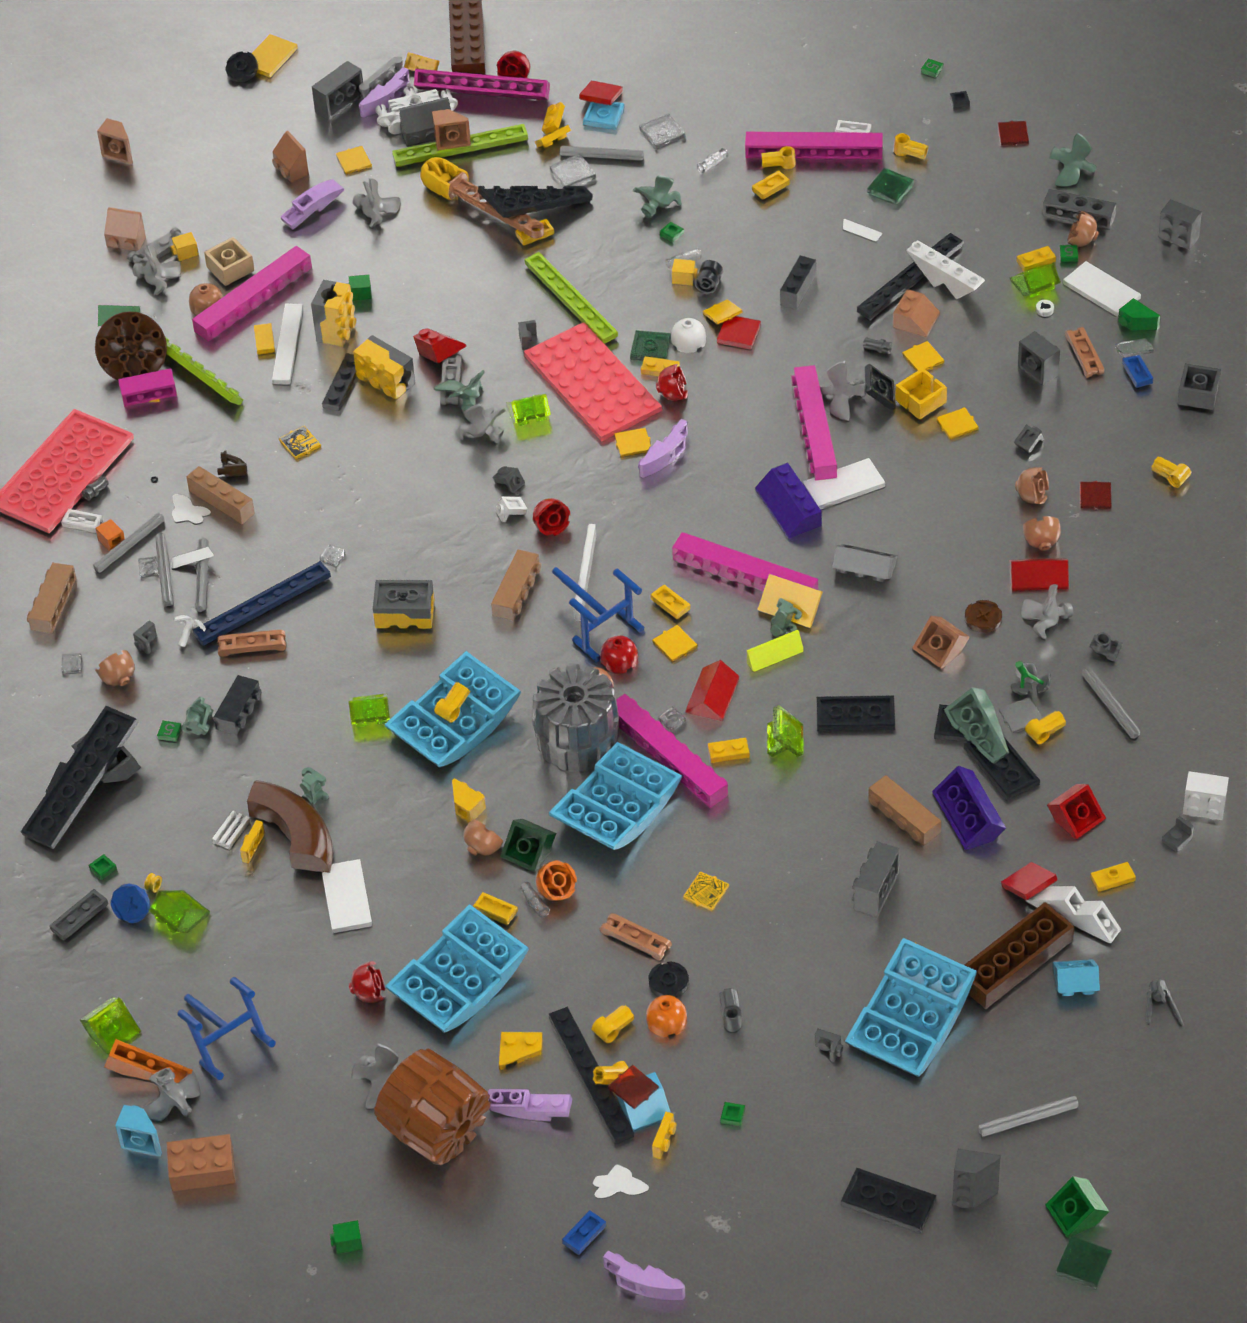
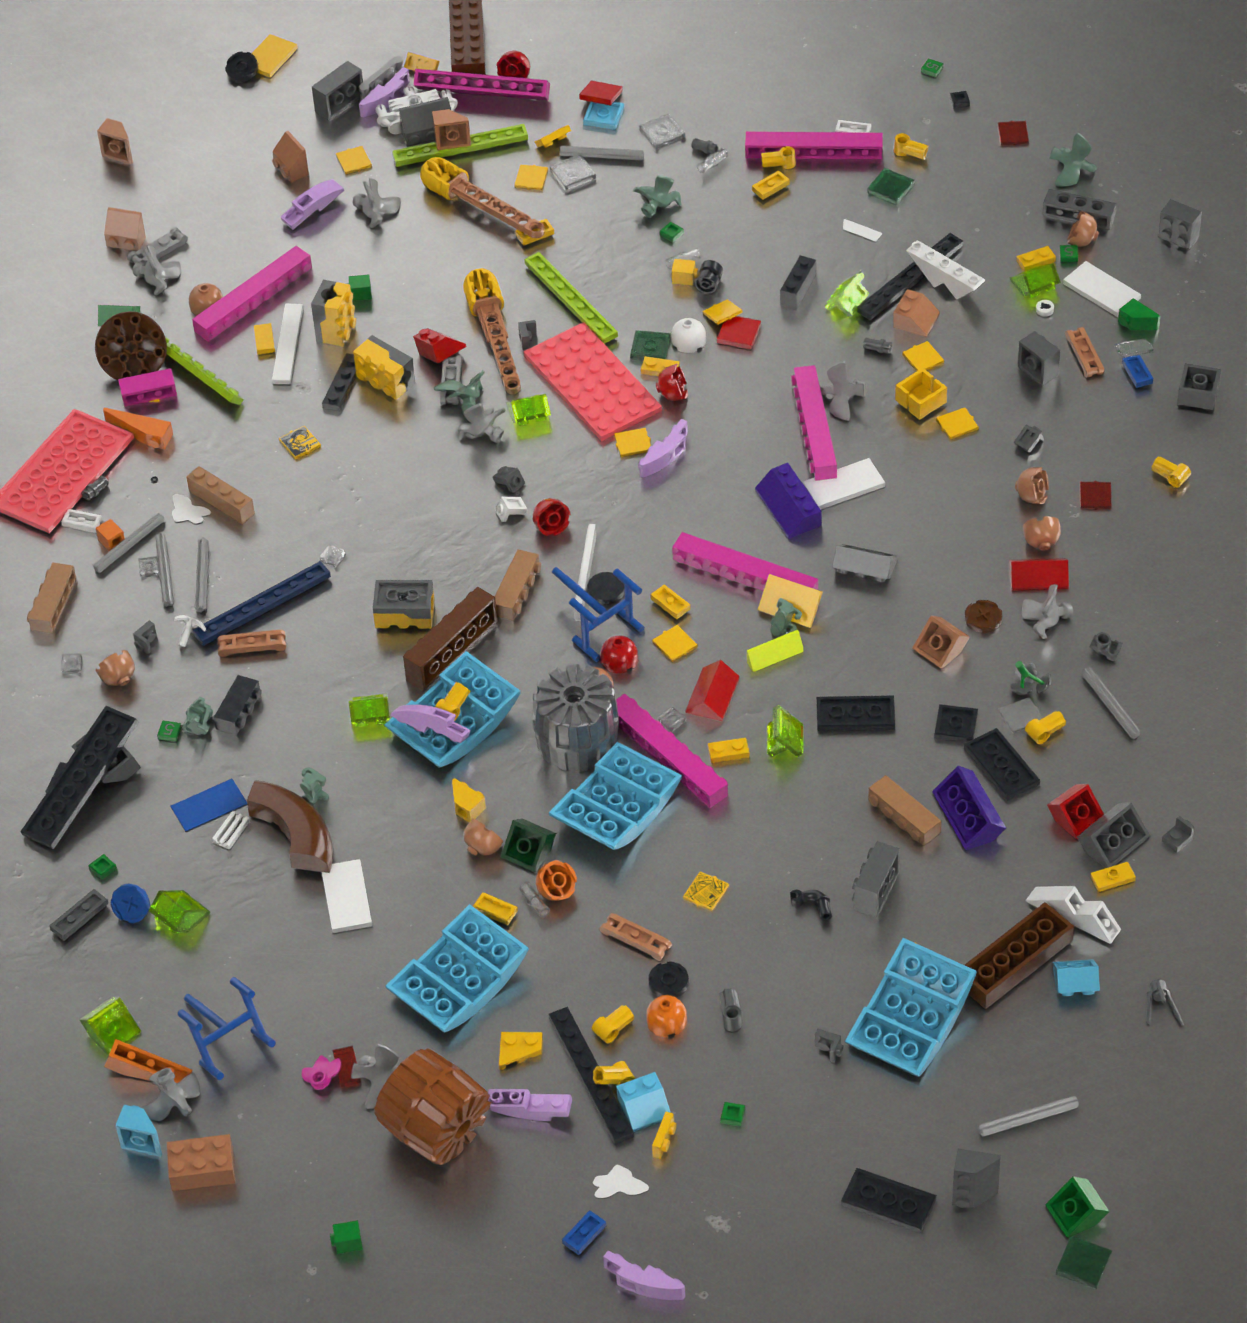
yellow bush [144,873,162,893] -> none
yellow brick [170,232,199,261] -> none
white sticker [172,547,214,569] -> none
tan brick [204,237,255,286] -> none
dark brown plant [217,450,248,477] -> none
yellow plate [240,820,265,864] -> none
red cylinder [349,961,385,1003] -> none
black wing [477,186,593,218] -> none
yellow plate [542,102,565,135] -> none
clear red piece [608,1065,659,1109] -> none
black tile [865,364,896,410] -> none
sand green wedge [944,688,1009,764] -> none
red tile [1001,862,1058,900] -> none
white brick [1183,771,1229,820] -> none
none -> orange slope [103,407,173,450]
none -> blue sticker [170,779,247,831]
none -> dark pink plate [302,1055,341,1090]
none -> clear red tile [333,1046,361,1087]
none -> lavender slope [391,705,471,743]
none -> reddish brown brick [403,587,498,692]
none -> nougat piece [463,268,521,395]
none -> yellow piece [514,164,548,190]
none -> black tile [587,572,624,604]
none -> dark grey pin [691,138,719,155]
none -> black piece [790,889,832,920]
none -> clear neon green bracket [824,271,870,317]
none -> dark grey slope [1077,803,1151,868]

